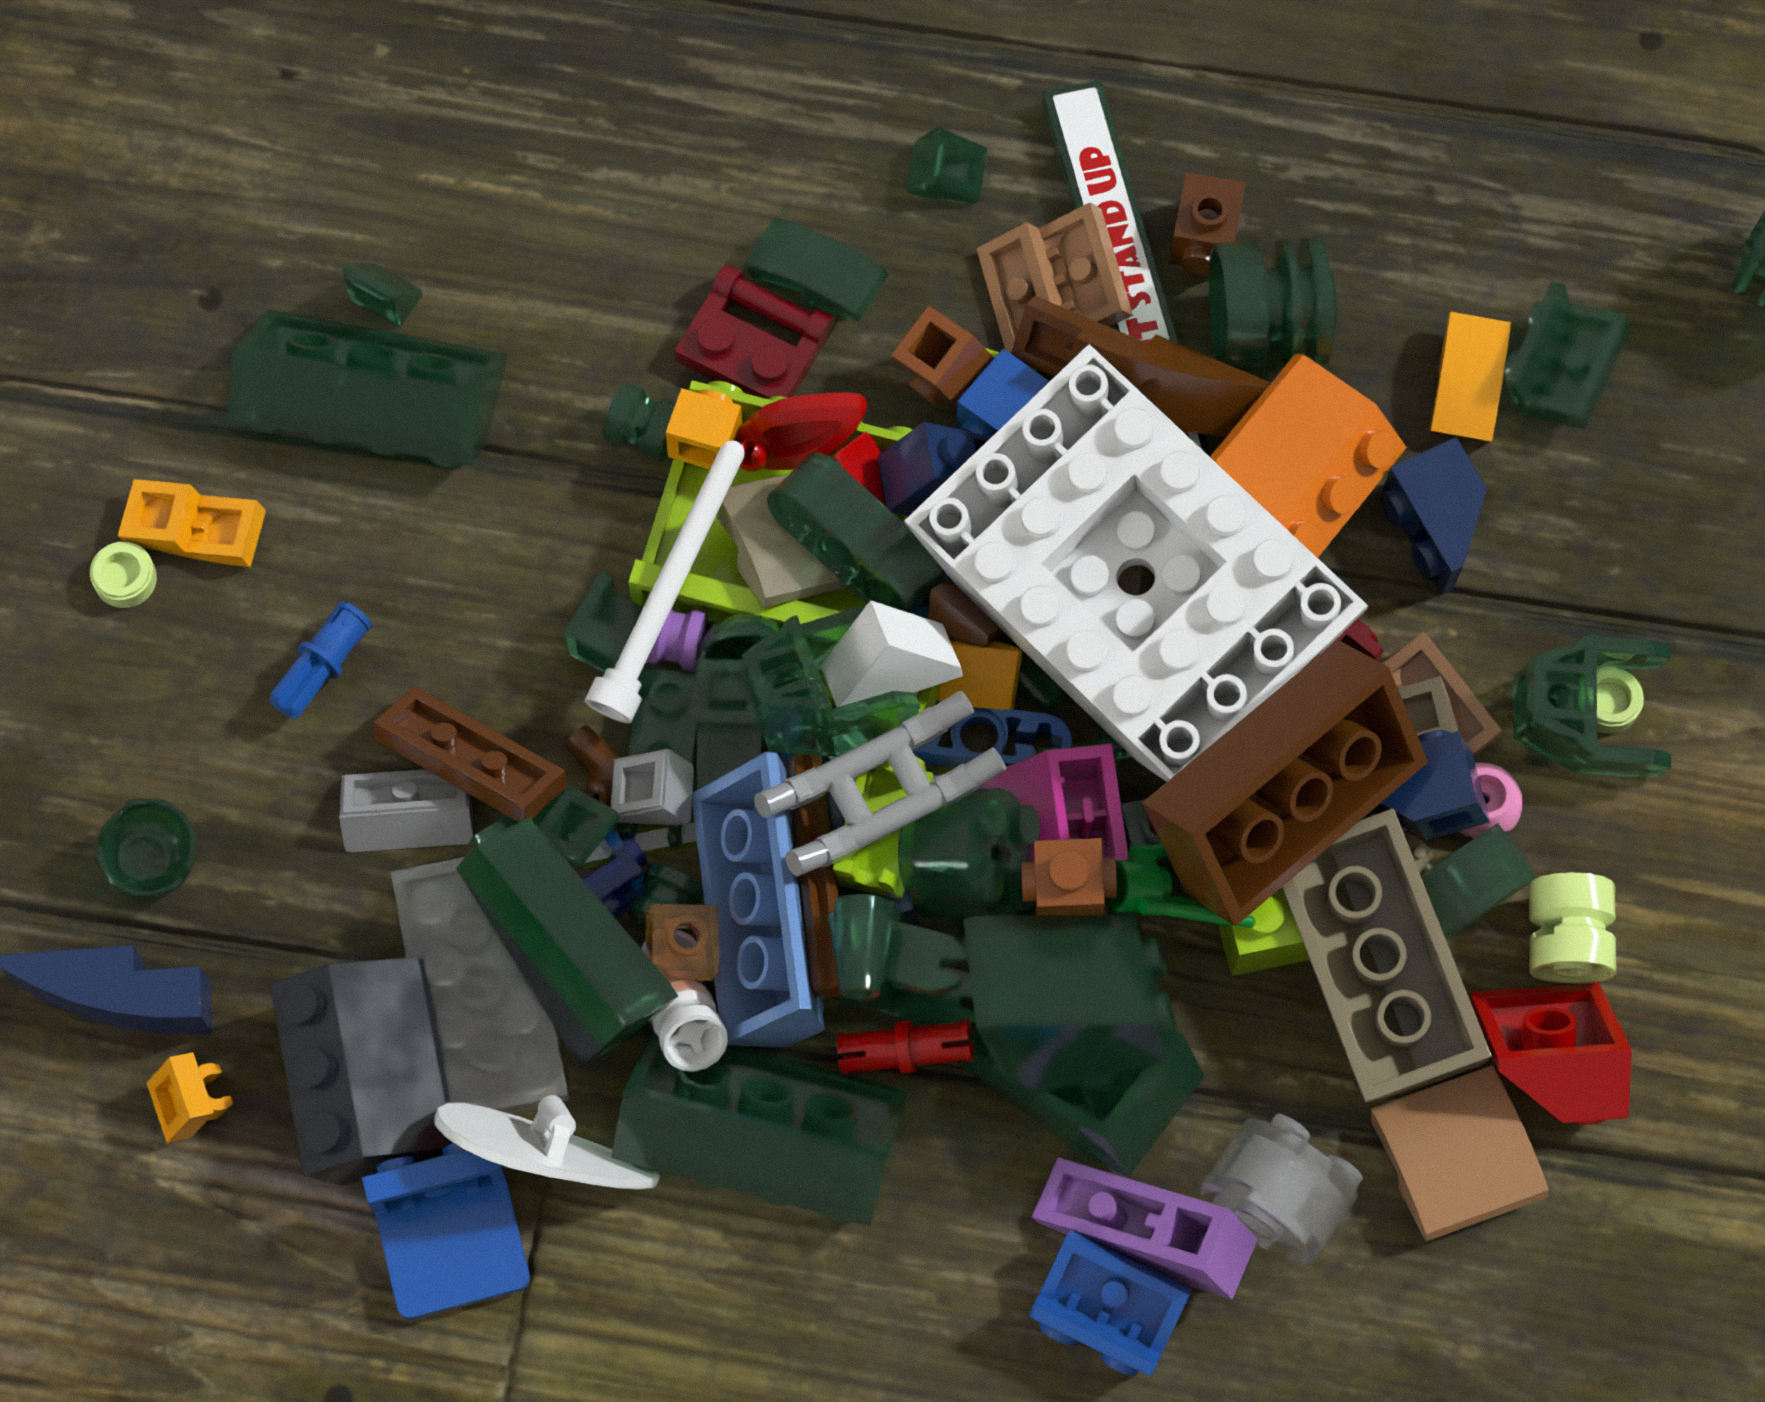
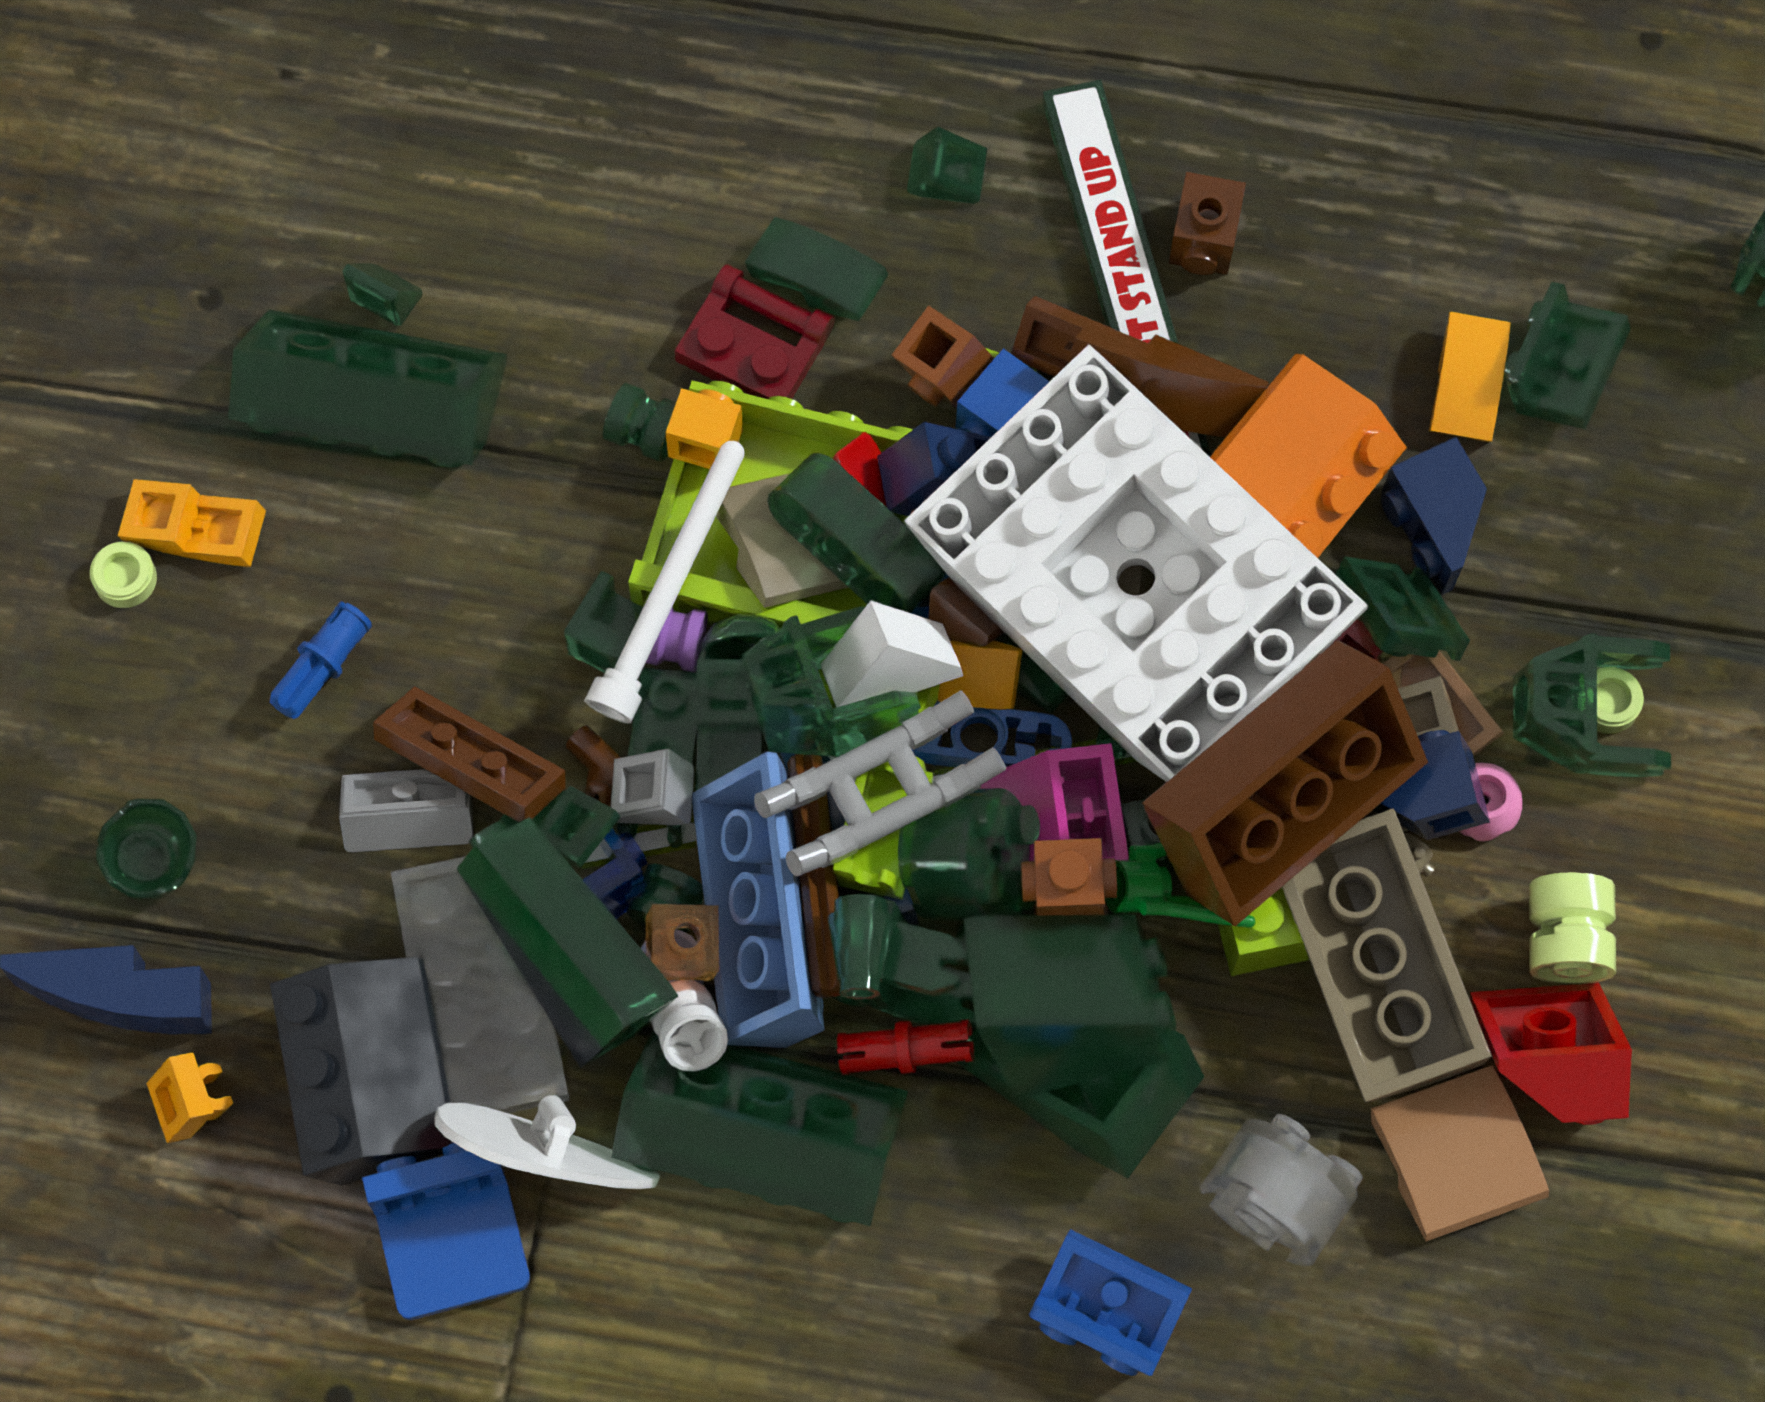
red arm [736,392,867,472] -> none
medium nougat slope [976,202,1133,353] -> none
medium lavender slope [1032,1158,1257,1300] -> none
clear green wheel [1208,236,1337,371] -> none
clear green slope [1421,823,1537,942] -> none
none -> clear green plate [1336,556,1470,661]

